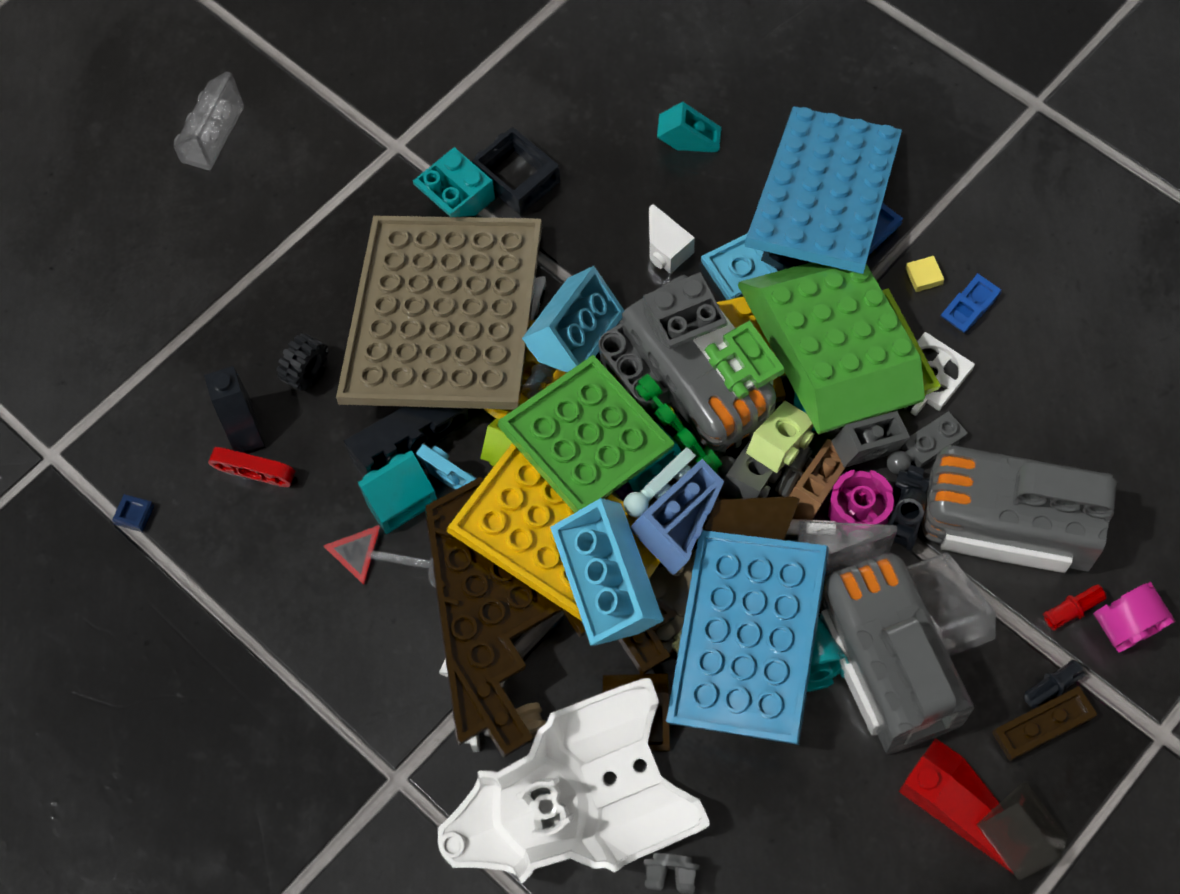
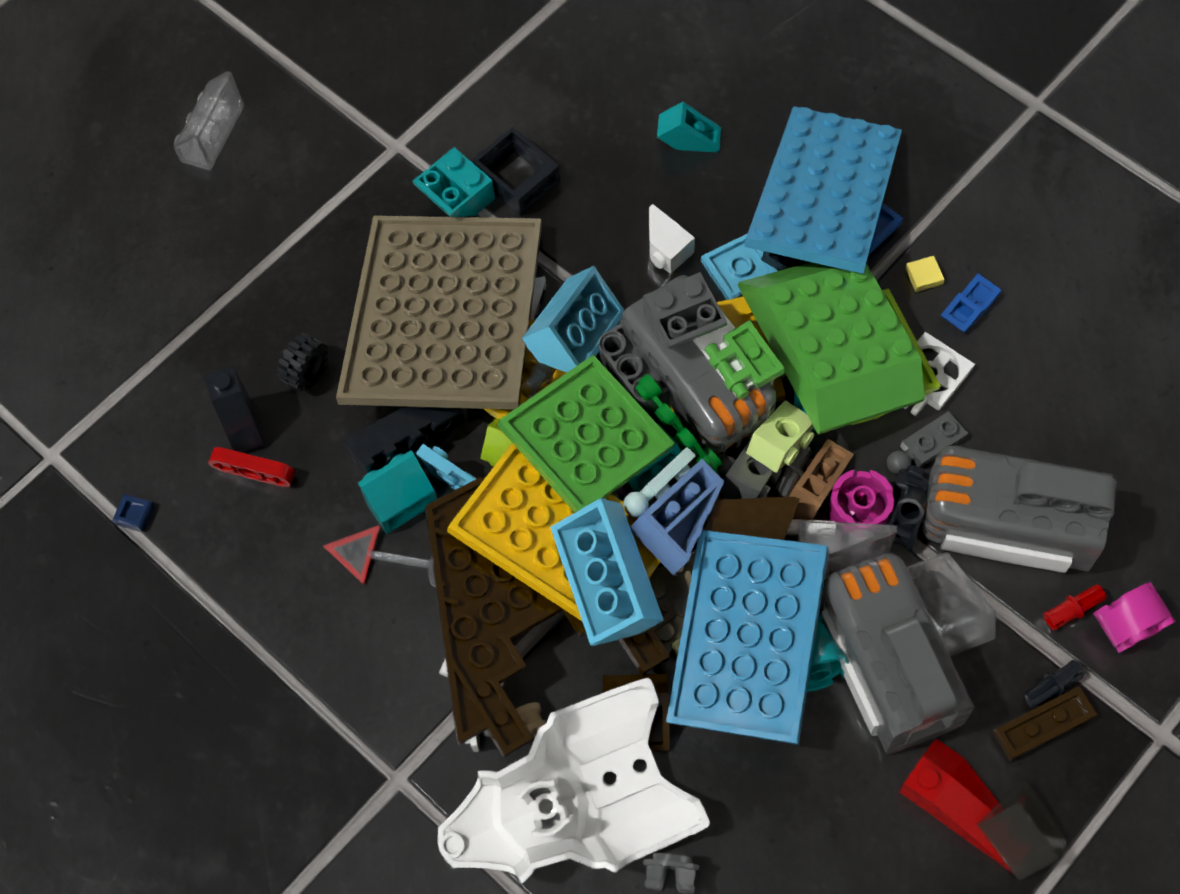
dark grey brick [832,411,910,468] -> none

